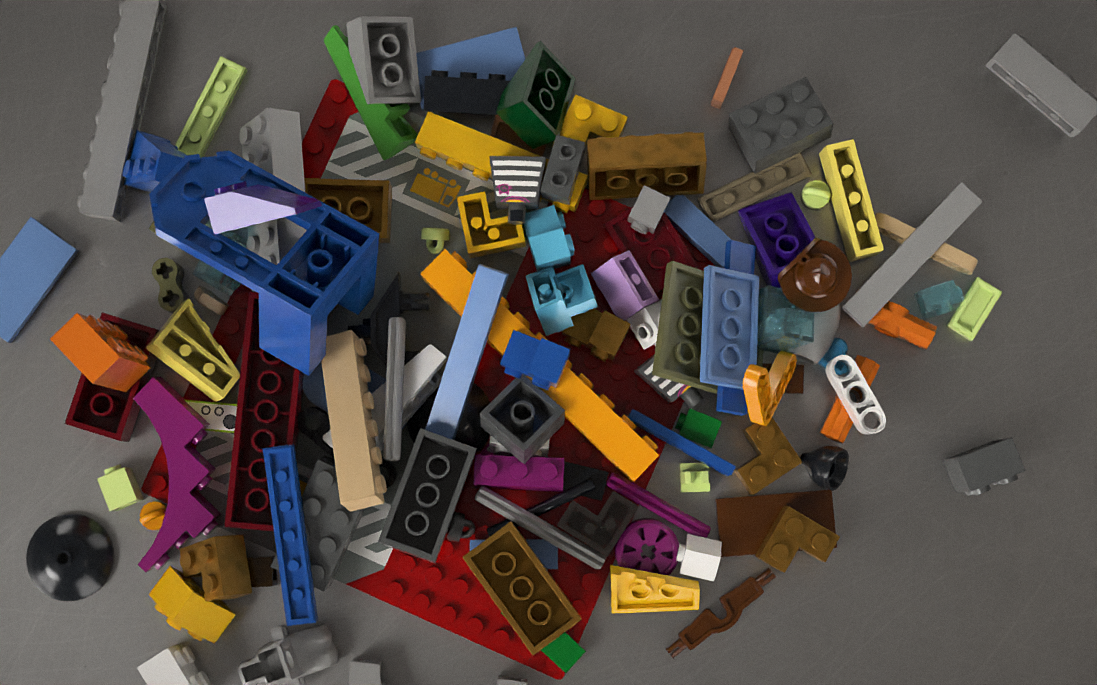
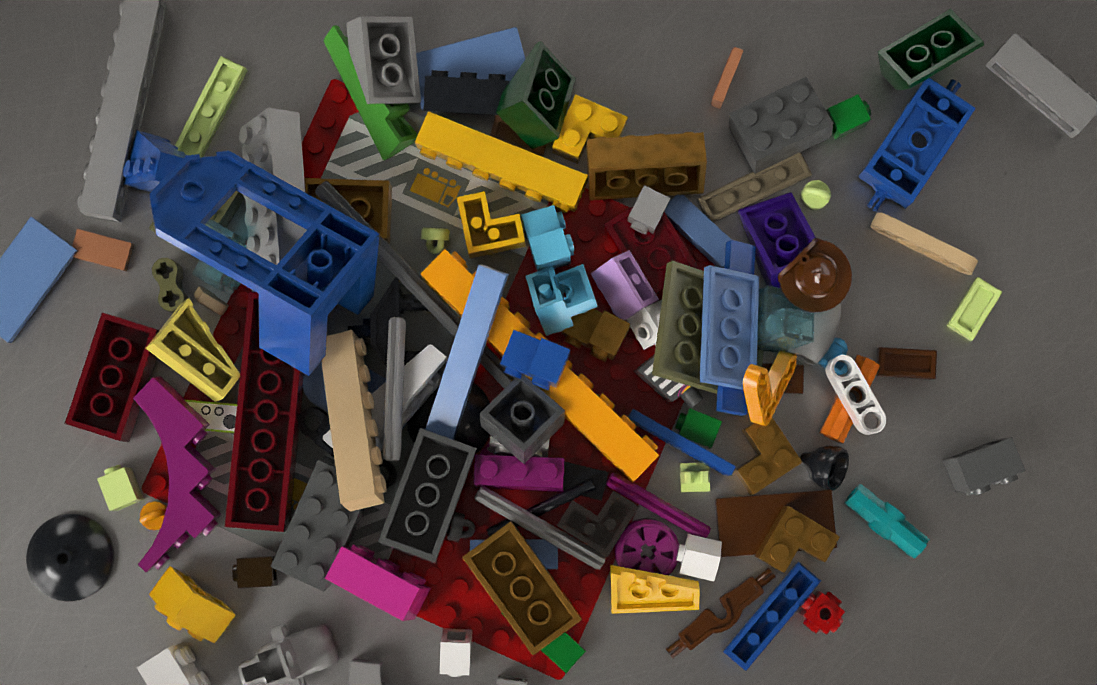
orange brick [50,313,151,392] -> none
pearl gold brick [180,535,252,601] -> none
slope [204,181,322,234] -> none
blue tile [263,444,318,626] -> none
dark grey torso [490,156,547,225] -> none
dark grey brick [540,135,585,205] -> none
light yellow brick [819,139,884,262] -> none
light grey tile [841,182,983,328] -> none
orange piece [856,290,937,350] -> none
clear light blue brick [914,280,964,320] -> none
none -> nougat tile [72,229,134,272]
none -> dark grey axle [315,181,515,389]
none -> dark pink brick [325,544,431,621]
none -> white brick [440,628,472,677]
none -> blue brick [723,562,821,671]
none -> red brick [799,591,845,635]
none -> green brick [826,94,871,140]
none -> teal piece [844,484,930,559]
none -> blue brick [858,78,976,212]
none -> reddish brown tile [876,347,937,380]
none -> dark green slope [877,8,984,90]

